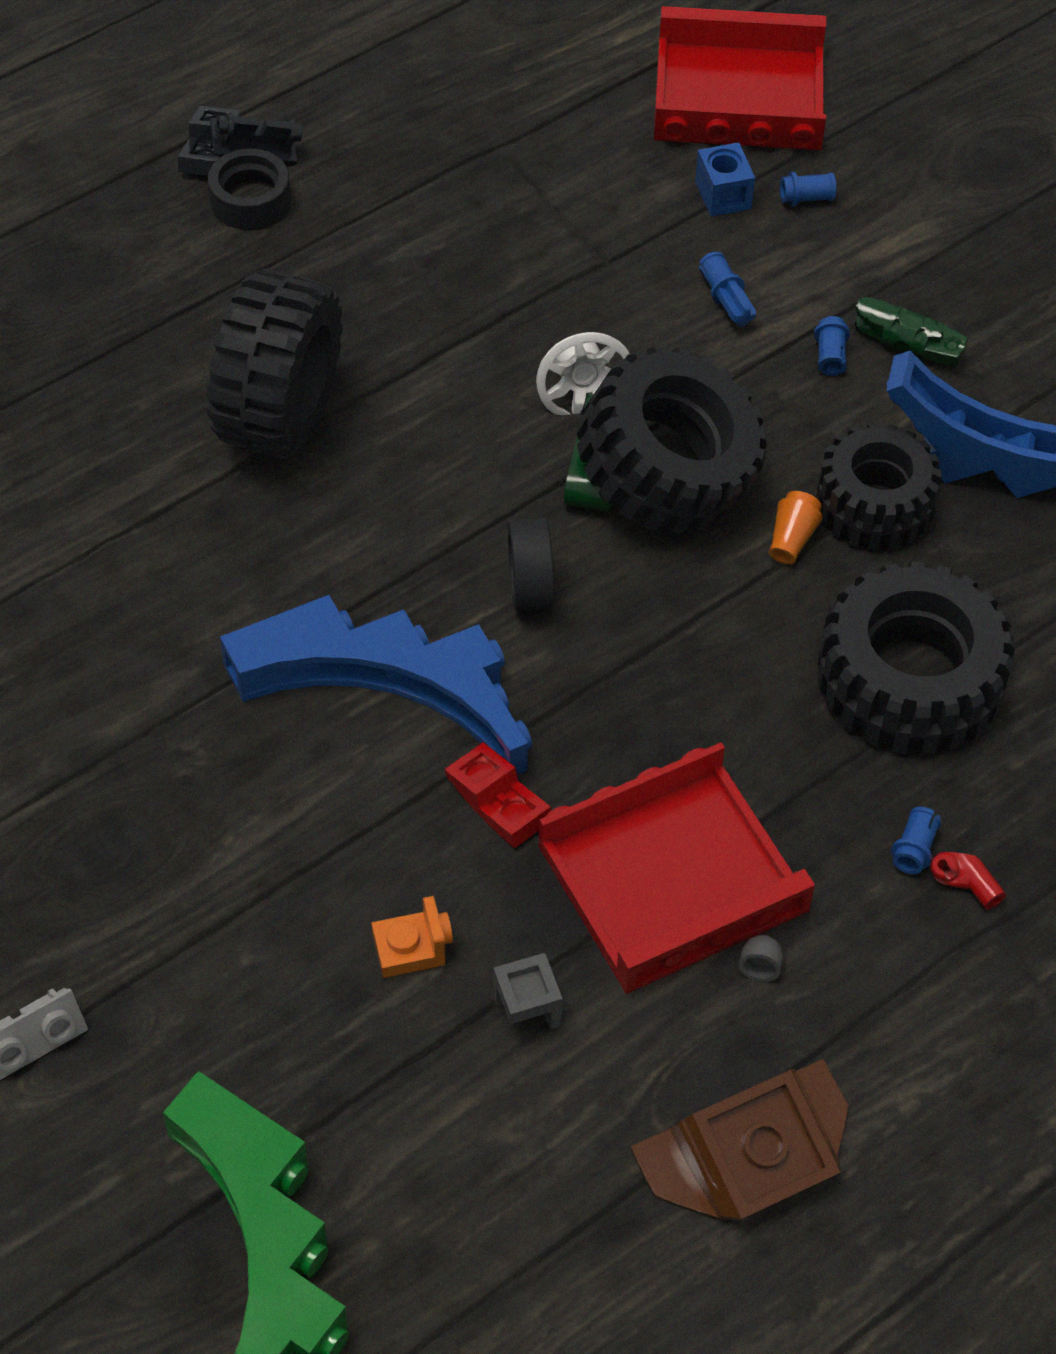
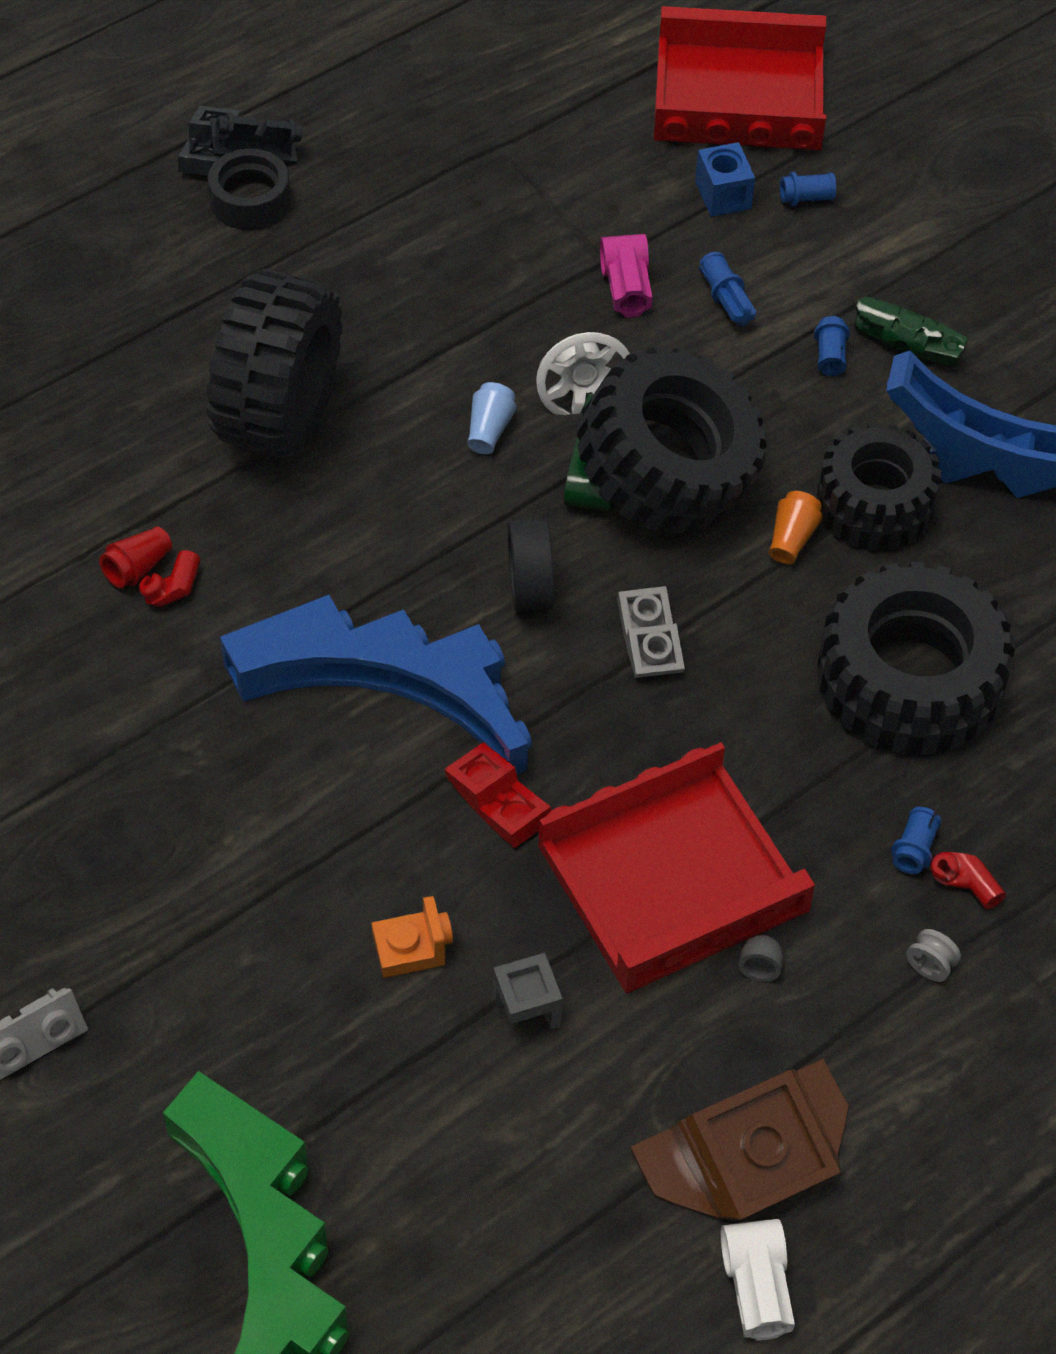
none -> red cone [99,526,172,588]
none -> red arm [139,550,201,607]
none -> light blue cone [467,382,517,454]
none -> dark pink piece [600,234,653,318]
none -> light grey slope [617,586,685,678]
none -> white piece [721,1219,795,1341]
none -> light grey bush [906,929,961,982]

